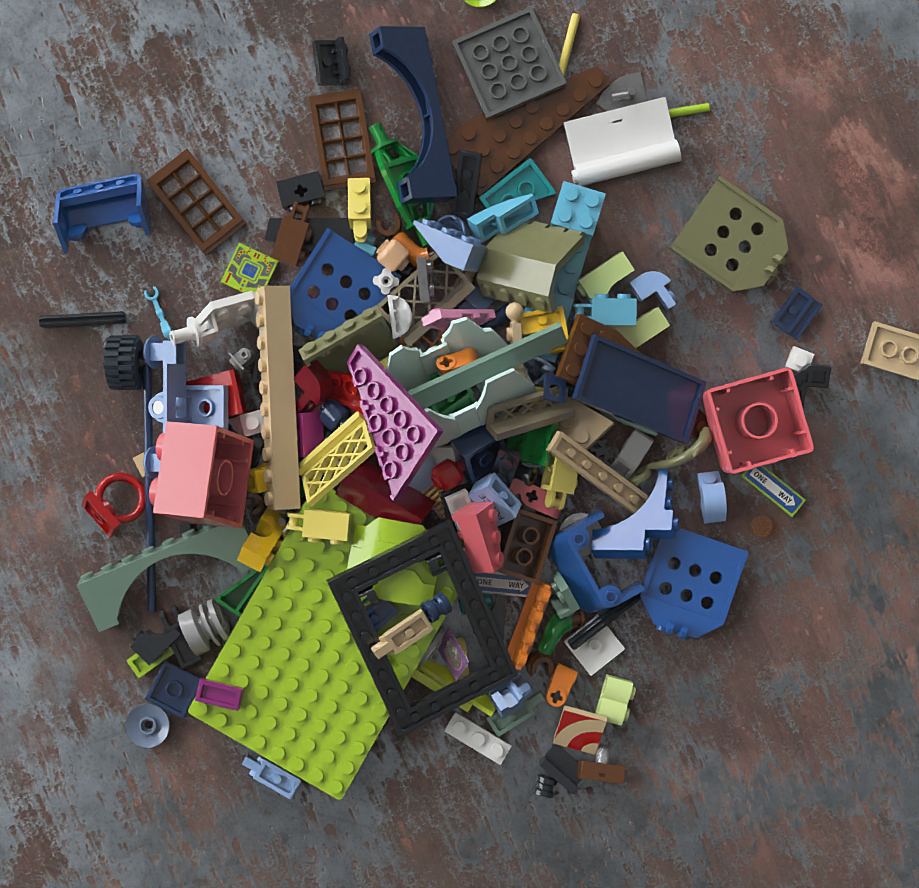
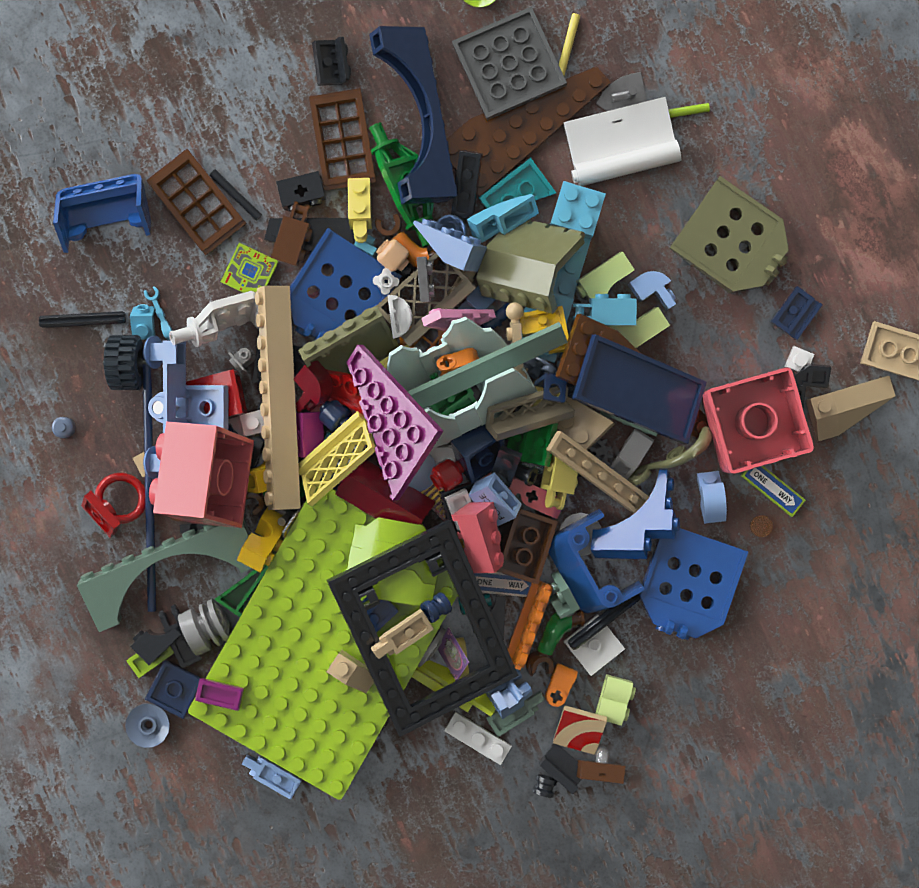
light yellow brick [286,508,352,545] -> none
none -> sand blue piece [52,417,76,438]
none -> medium azure bracket [130,304,156,339]
none -> black bar [209,169,262,221]
none -> tan slope [327,650,374,693]
none -> tan wedge [805,376,895,442]

